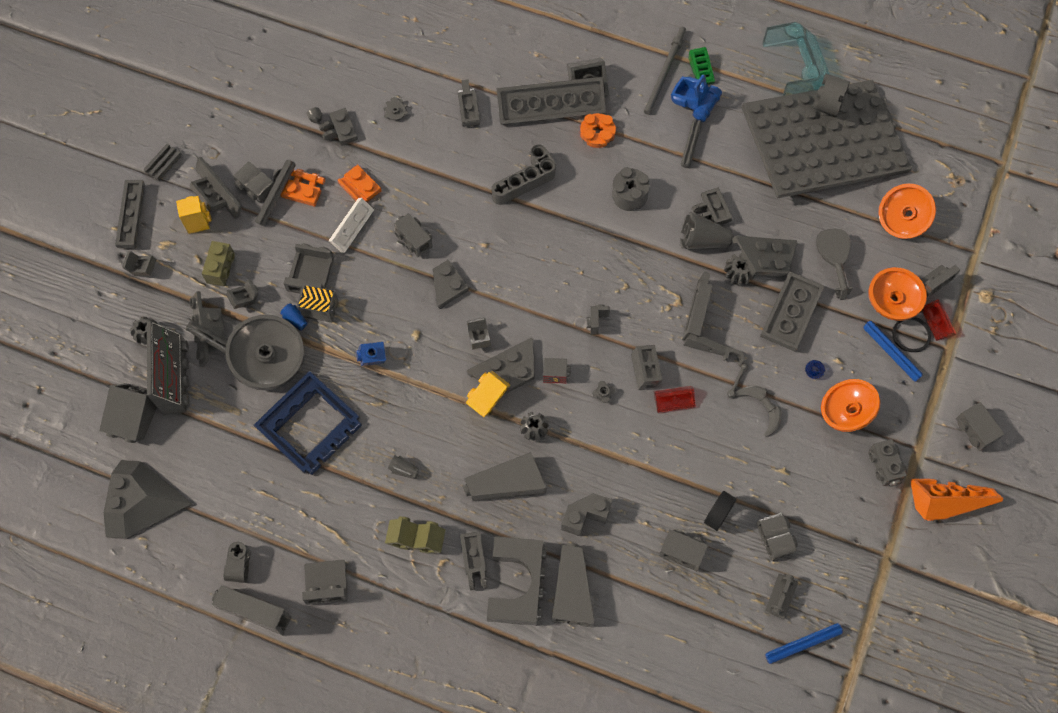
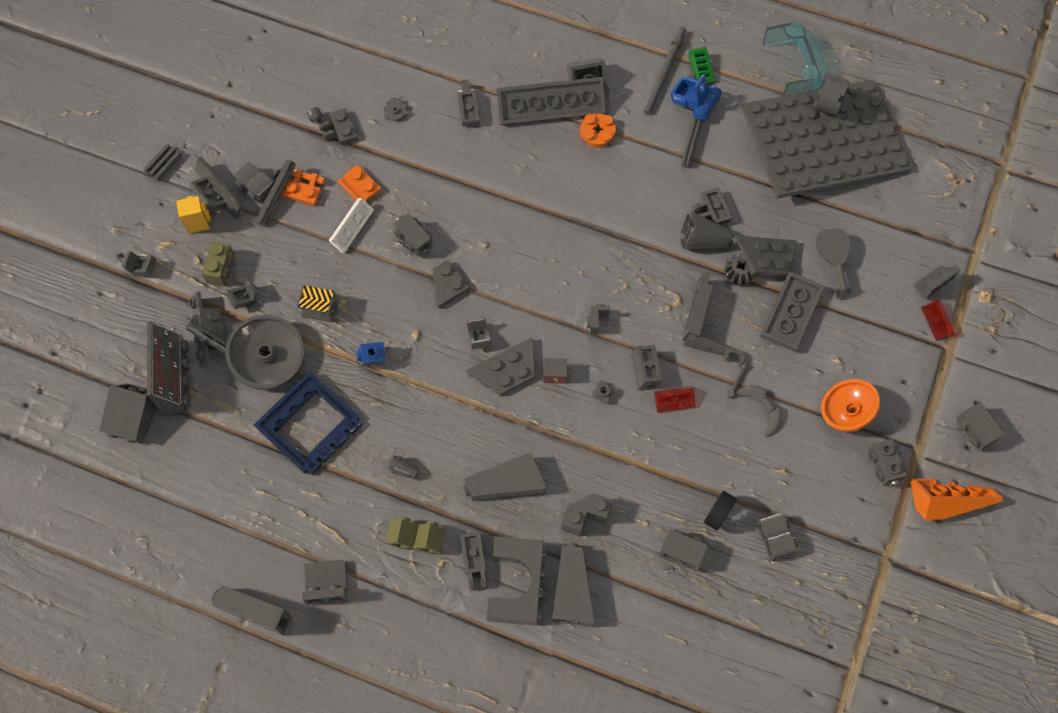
dark grey wedge [103,460,193,539] -> none
dark grey plate [115,180,145,248] -> none
dark grey piece [130,316,157,345] -> none
dark grey piece [223,541,251,582] -> none
blue cone [280,303,308,331] -> none
dark grey panel [283,243,334,294] -> none
yellow brick [466,371,510,417] -> none
dark grey beam [492,144,556,205] -> none
dark grey piece [519,412,549,441] -> none
dark grey brick [612,167,650,211] -> none
dark grey hinge [765,574,798,620] -> none
blue axle [765,623,843,664] -> none
clear blue plate [805,360,825,379] -> none
blue axle [863,321,923,382] -> none
orange dish [868,267,927,321] -> none
orange dish [879,184,936,239] -> none
black piece [892,317,931,352] -> none

